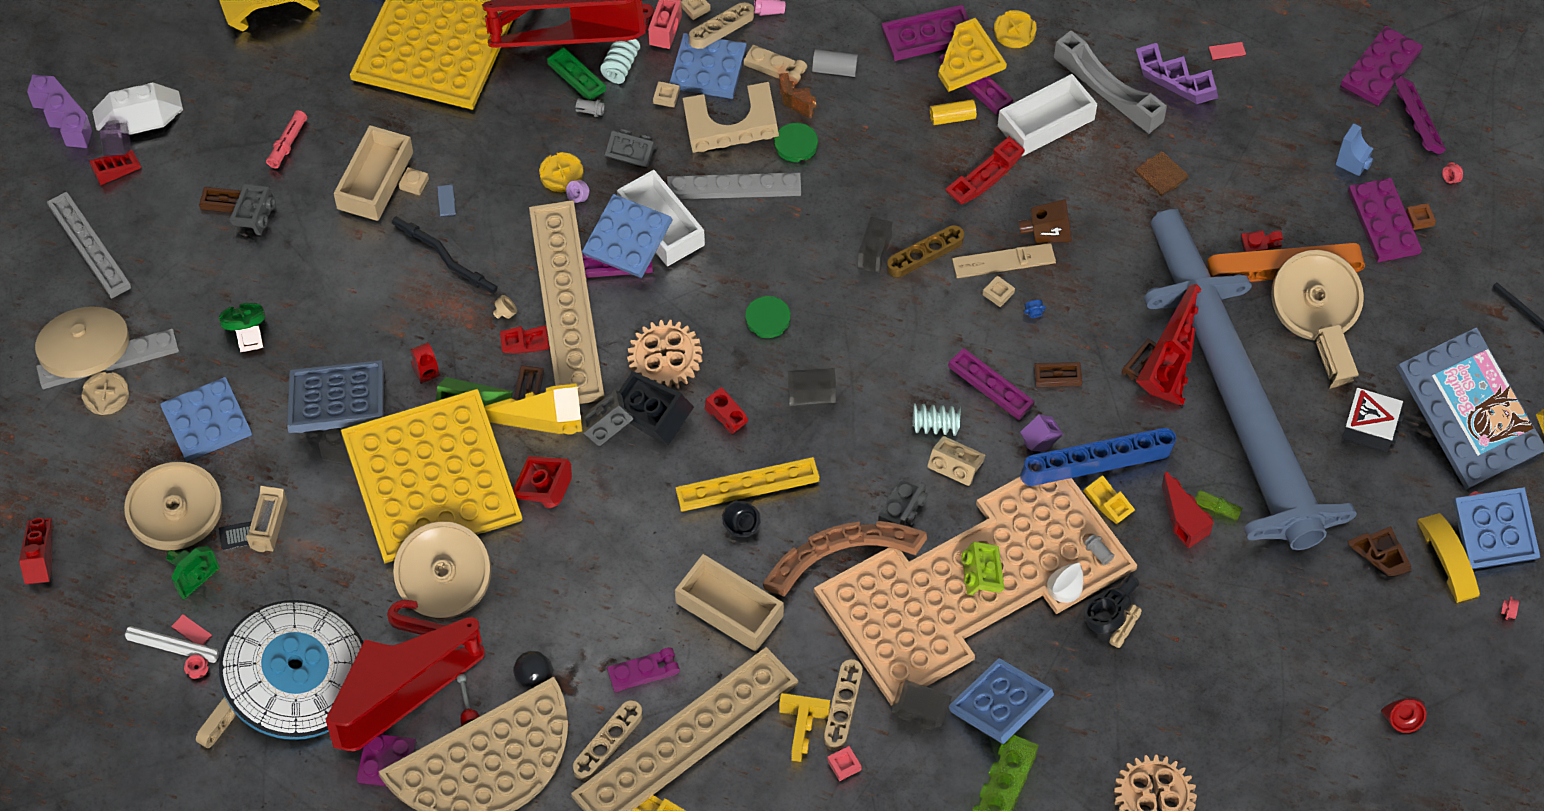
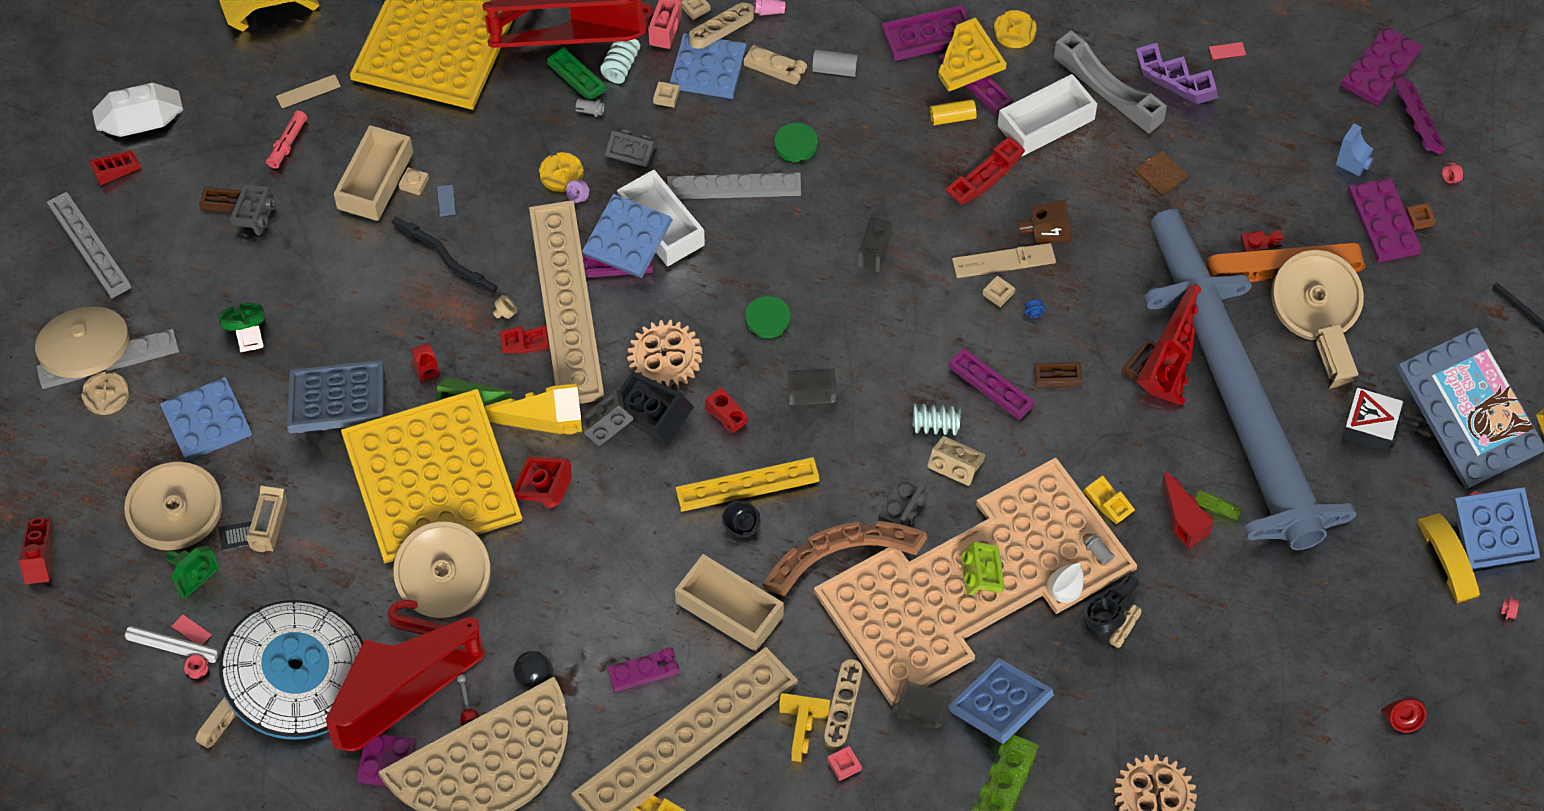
medium lavender brick [27,75,92,148] -> none
clear purple brick [99,120,131,156] -> none
reddish brown tile [514,365,544,401] -> none
tan beam [573,701,643,781] -> none
tan arch [683,82,779,153] -> none
clear orange slope [779,73,816,118] -> none
pearl gold beam [887,225,964,277] -> none
medium lavender brick [1020,414,1064,452] -> none
blue beam [1020,428,1176,486] -> none
reddish brown slope [1348,526,1412,576] -> none
none -> tan sticker [276,74,341,108]

